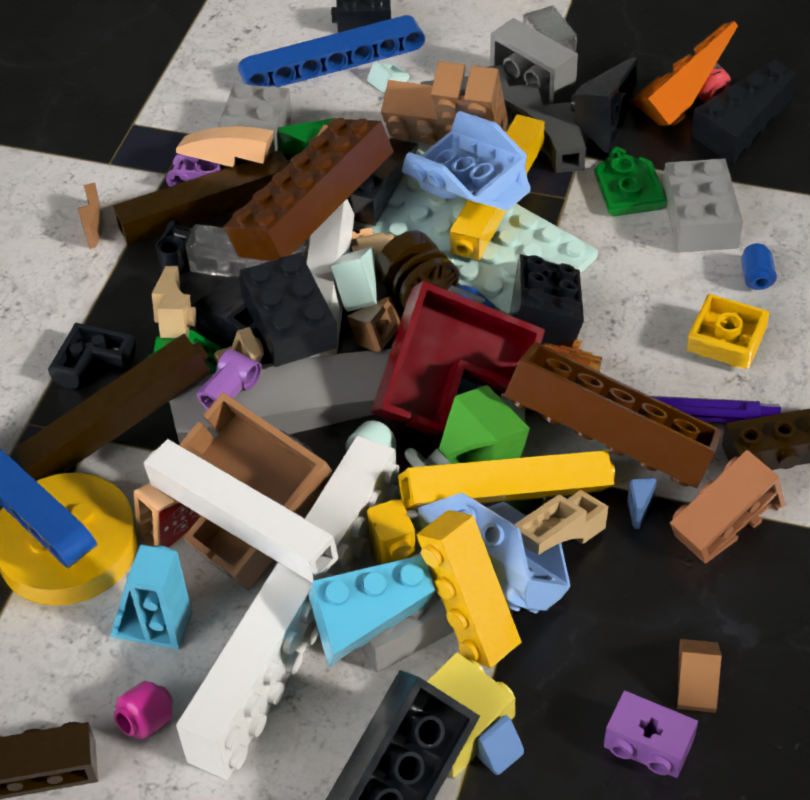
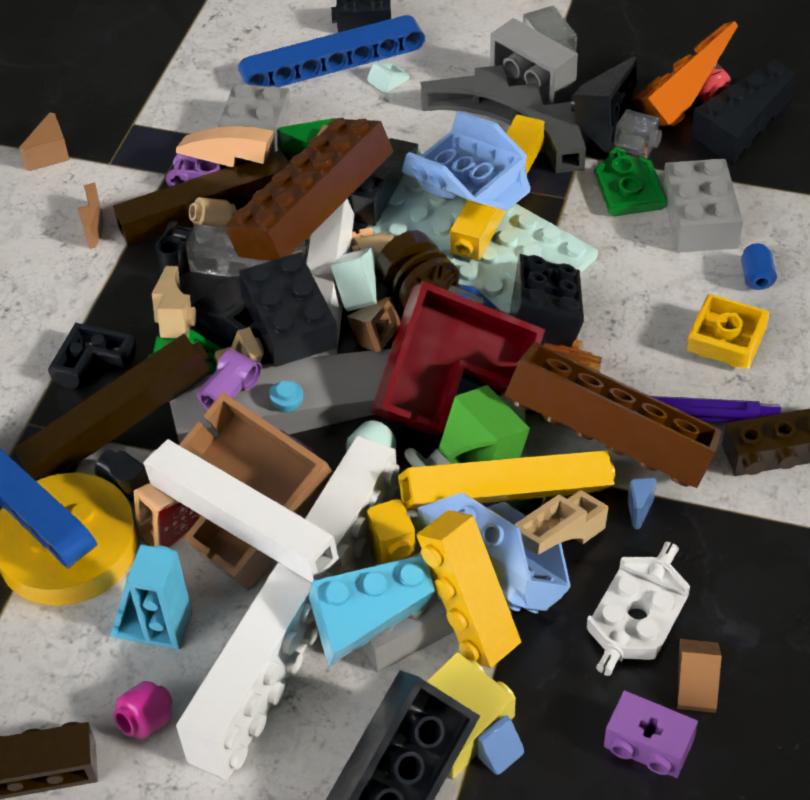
medium nougat piece [381,61,508,145] -> none
nougat wedge [670,450,785,564] -> none
none -> medium nougat slope [19,112,70,171]
none -> black brick [95,449,150,502]
none -> tan brick [189,197,236,230]
none -> medium azure plate [269,381,304,412]
none -> white plate [587,542,690,676]
none -> clear brick [614,109,662,158]

